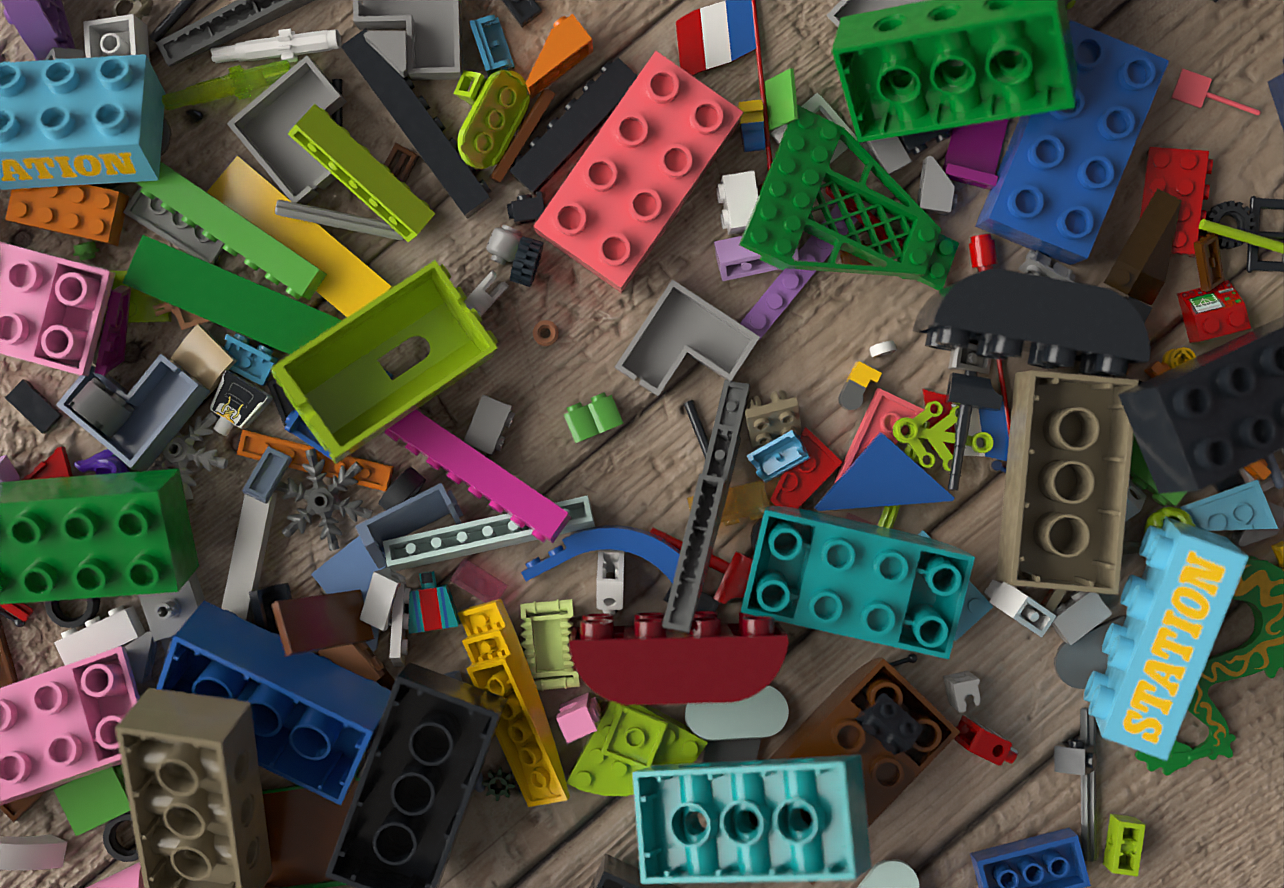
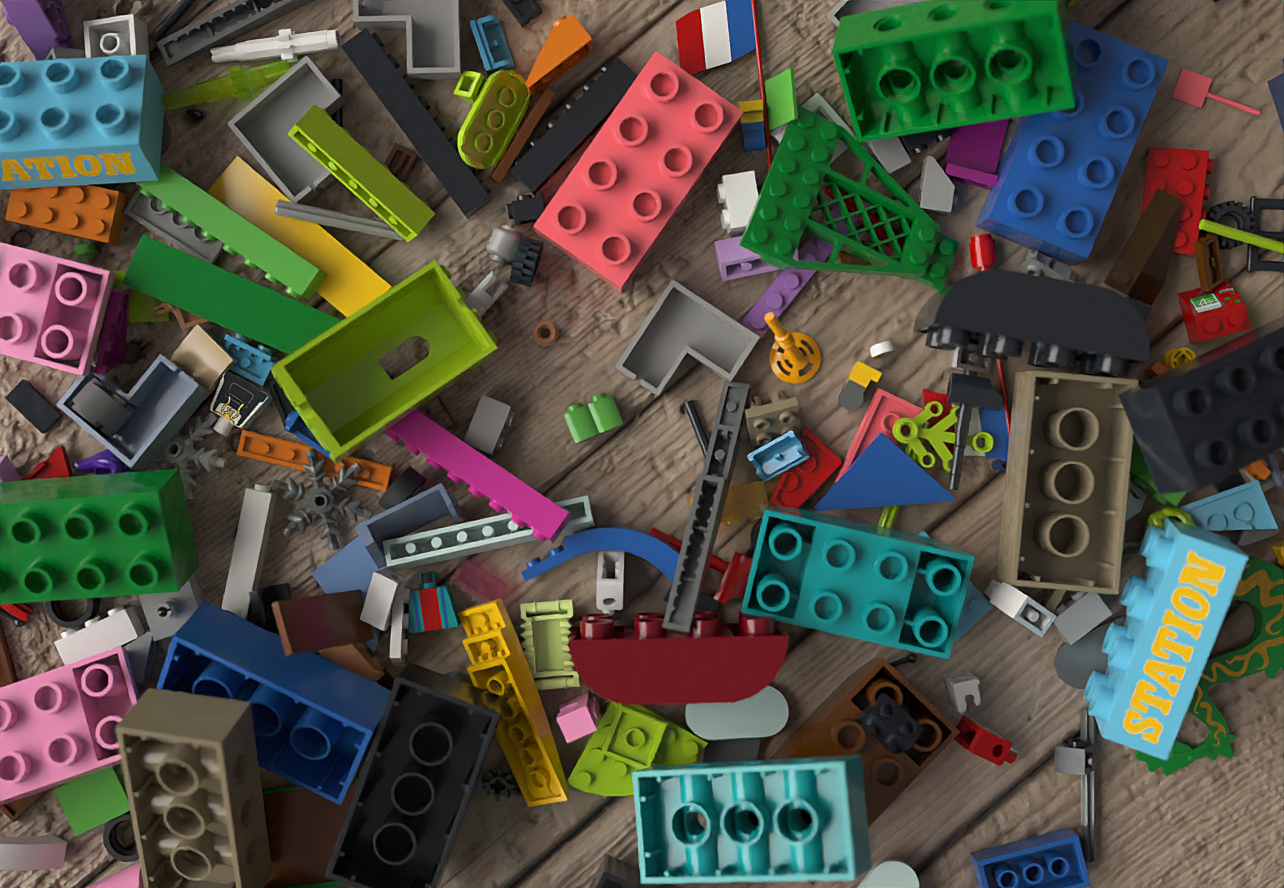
sand blue tile [242,446,292,504] -> none
light grey slope [364,31,408,78] -> none
lime brick [1103,814,1146,877] -> none
none -> light orange dish [764,312,821,384]

